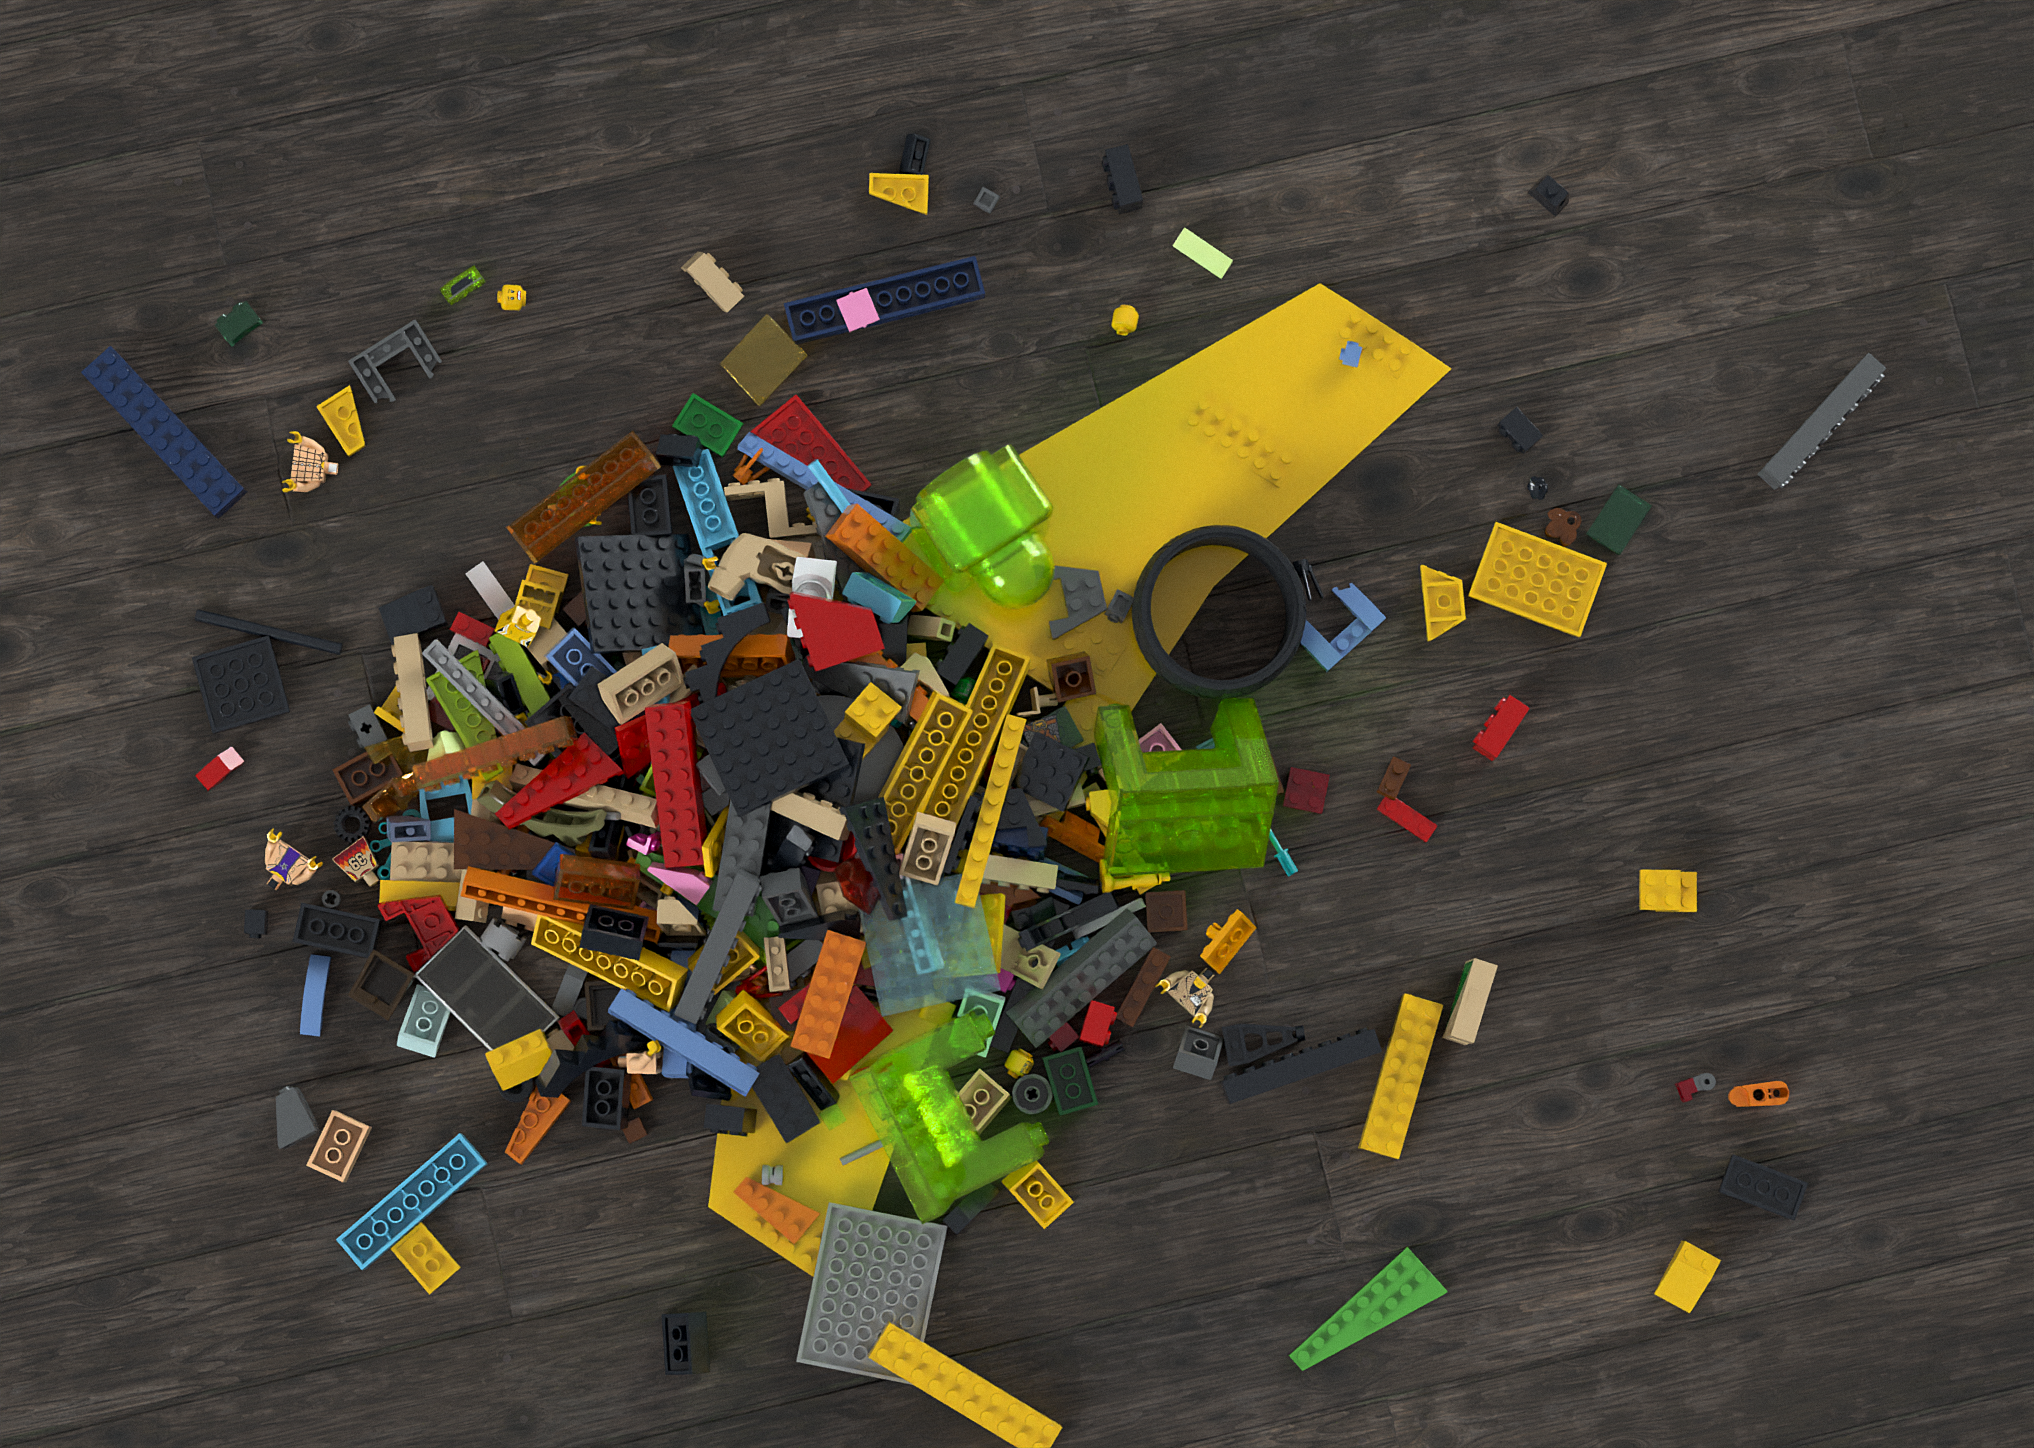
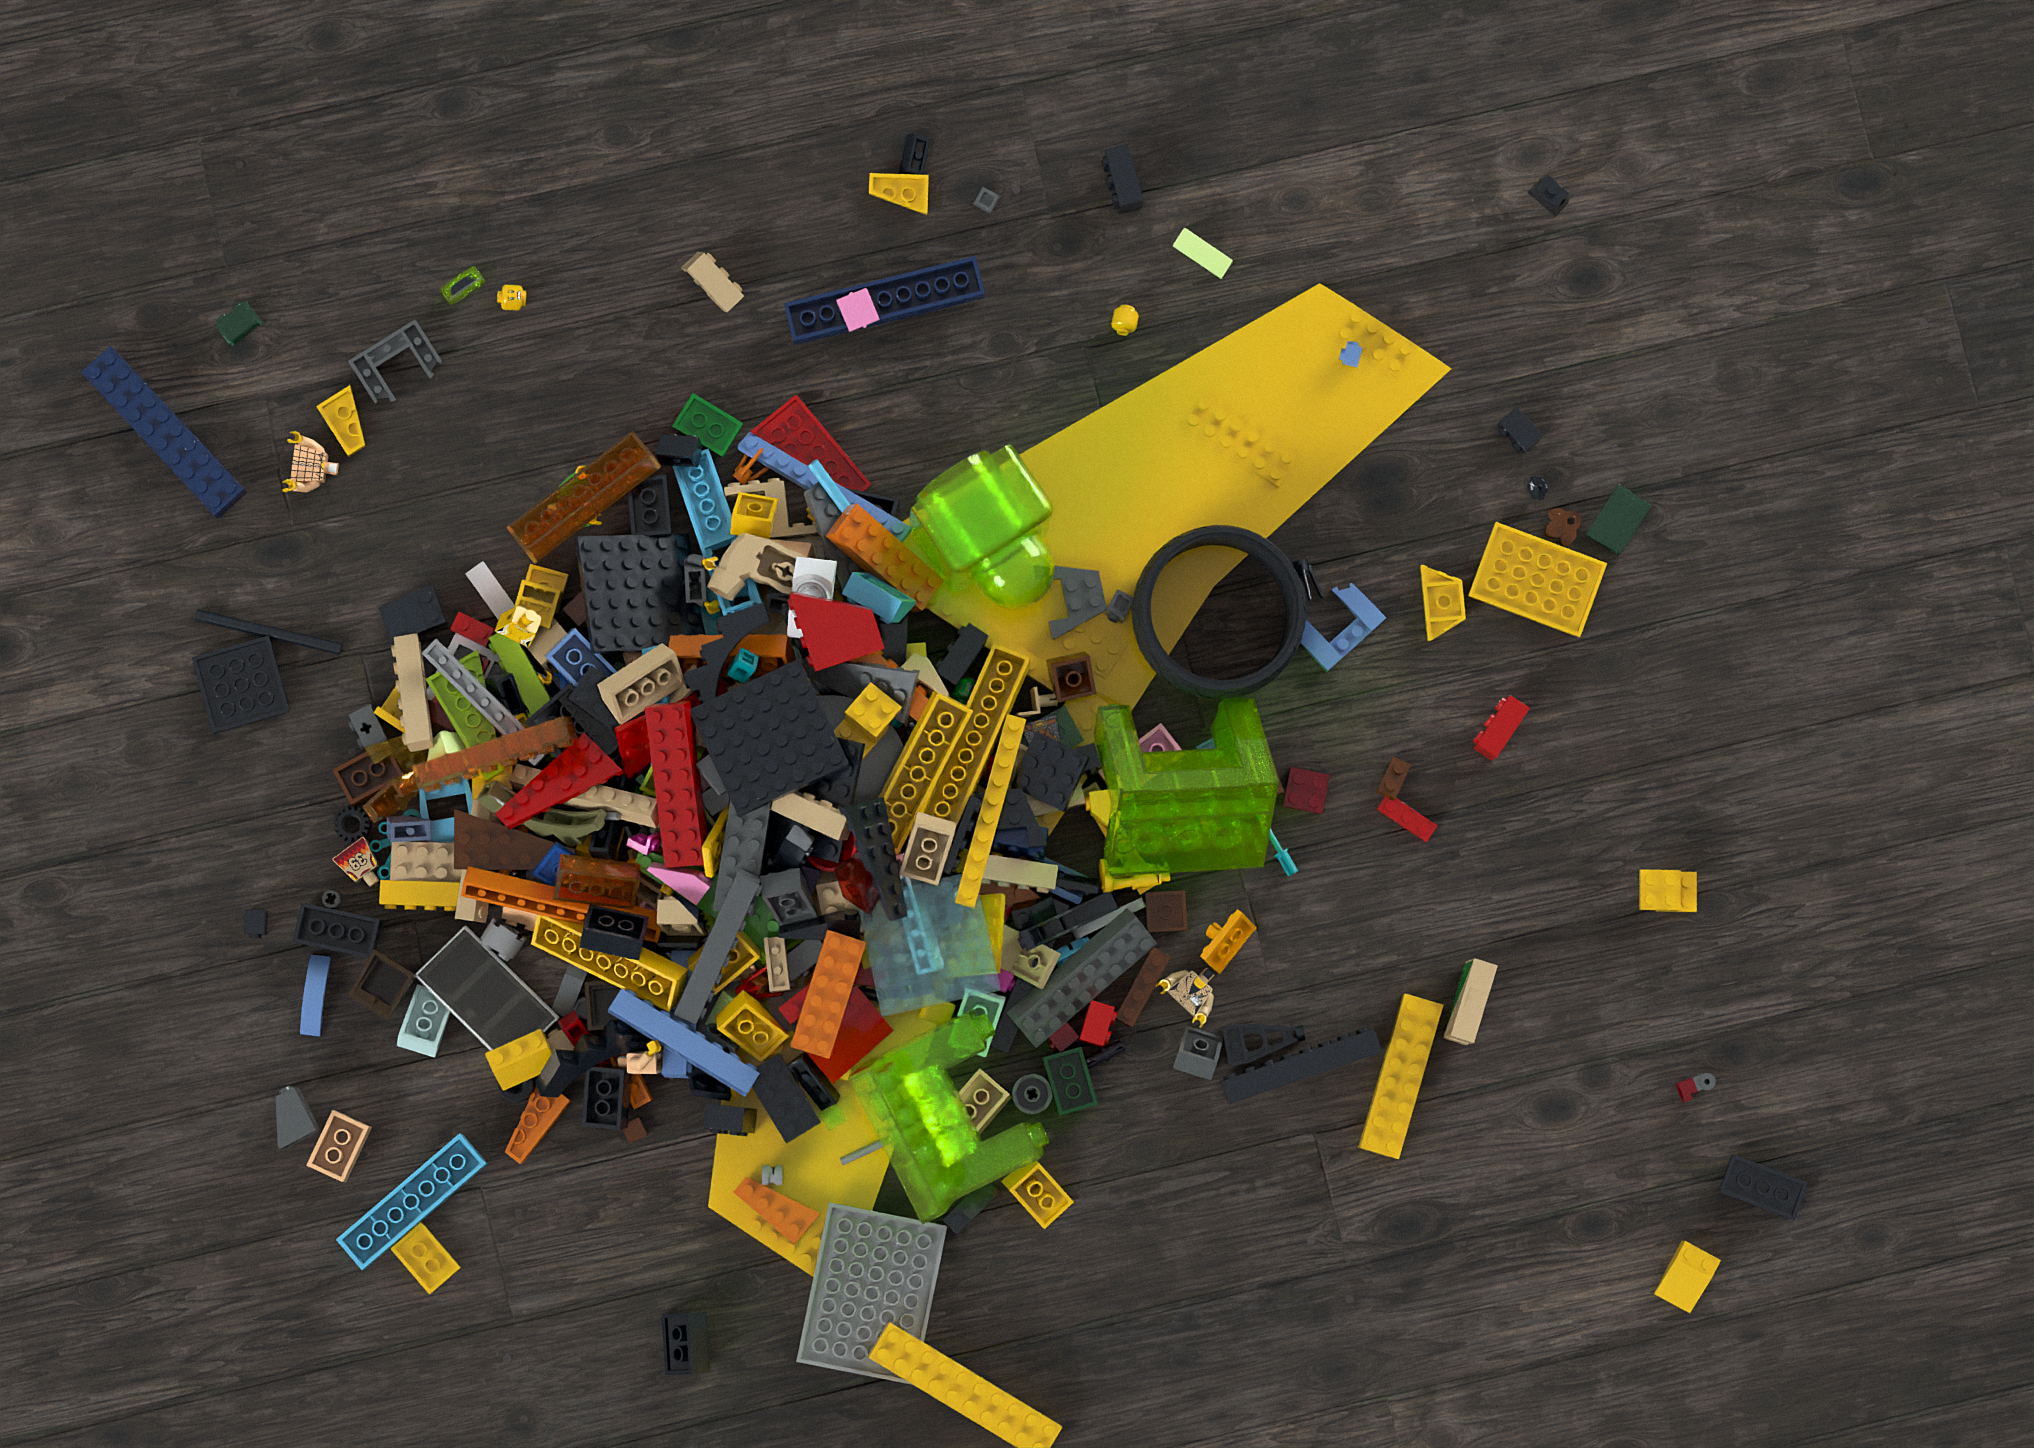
red slope [195,747,245,791] -> none
torso [265,828,323,890] -> none
red wing [377,895,459,973] -> none
clear yellow piece [720,314,807,406] -> none
tan brick [907,615,956,642] -> none
yellow head [1004,1048,1034,1079] -> none
orange bracket [1038,811,1114,863] -> none
bright green wing [1288,1247,1447,1371] -> none
orange piece [1728,1081,1789,1107] -> none
dark grey brick [1757,353,1886,490] -> none
none -> teal brick [727,647,759,684]
none -> yellow slope [730,492,778,539]

